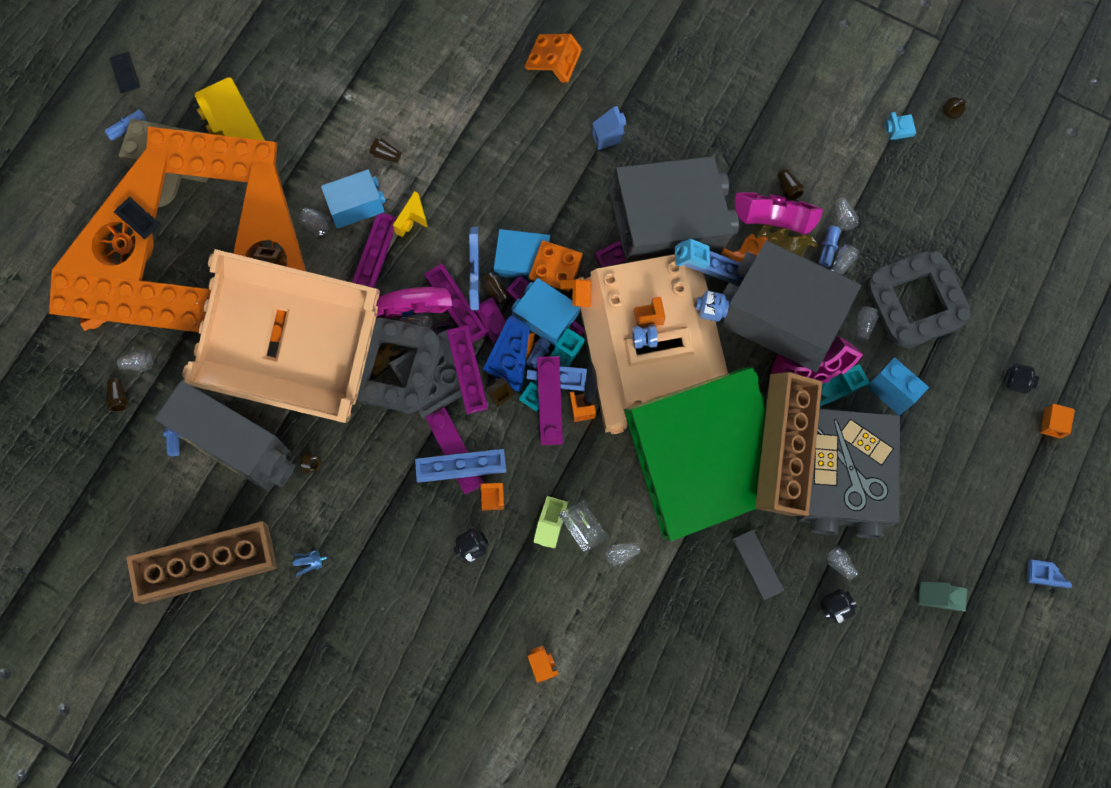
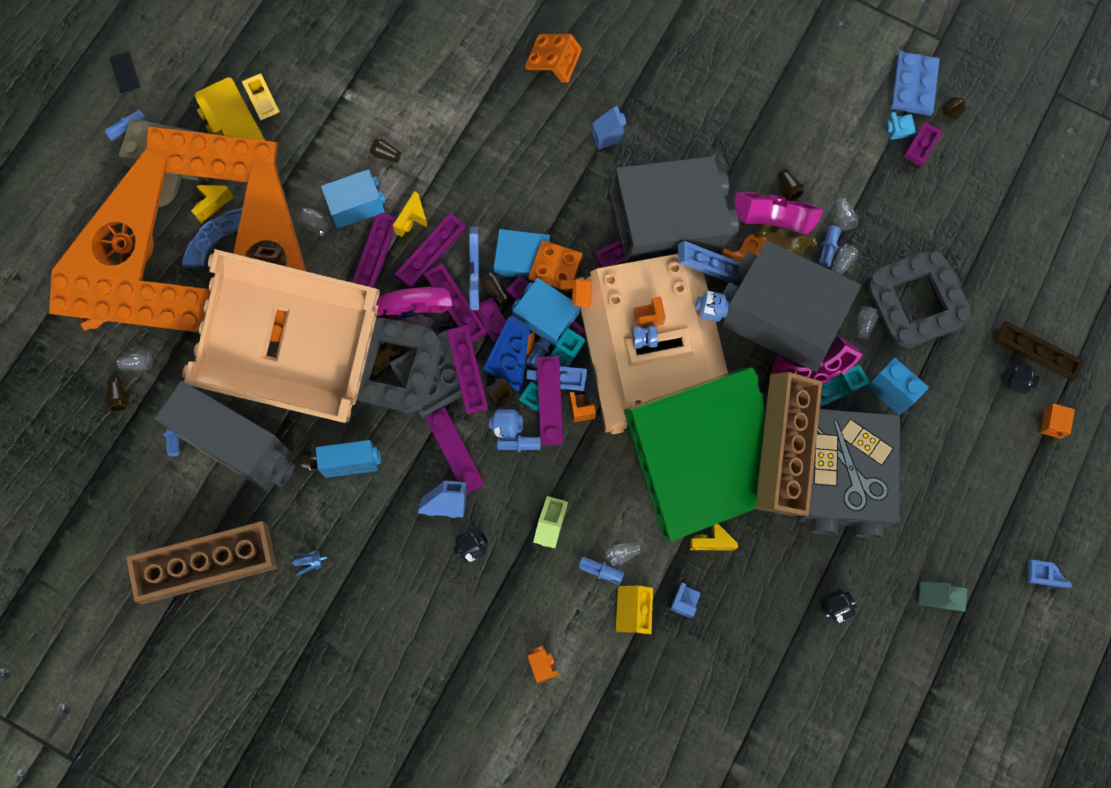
black tile [114,197,160,240] -> none
medium blue plate [415,449,506,483] -> none
orange panel [480,483,504,511] -> none
clear plate [559,500,610,552] -> none
medium azure bracket [675,239,710,269] -> none
dark grey tile [732,530,784,601] -> none
clear cone [825,546,858,581] -> none
none -> medium blue tile [182,208,243,268]
none -> yellow slope [191,185,233,224]
none -> yellow slope [242,73,279,120]
none -> dark azure brick [316,440,381,478]
none -> magenta plate [395,213,467,288]
none -> medium blue slope [418,481,467,518]
none -> medium blue head [489,409,523,438]
none -> medium blue axle [497,435,540,452]
none -> medium blue axle [579,557,624,585]
none -> yellow panel [616,586,653,634]
none -> medium blue panel [670,583,700,618]
none -> yellow slope [689,524,738,550]
none -> medium blue plate [891,52,940,116]
none -> magenta plate [904,122,943,167]
none -> dark brown plate [994,321,1085,382]

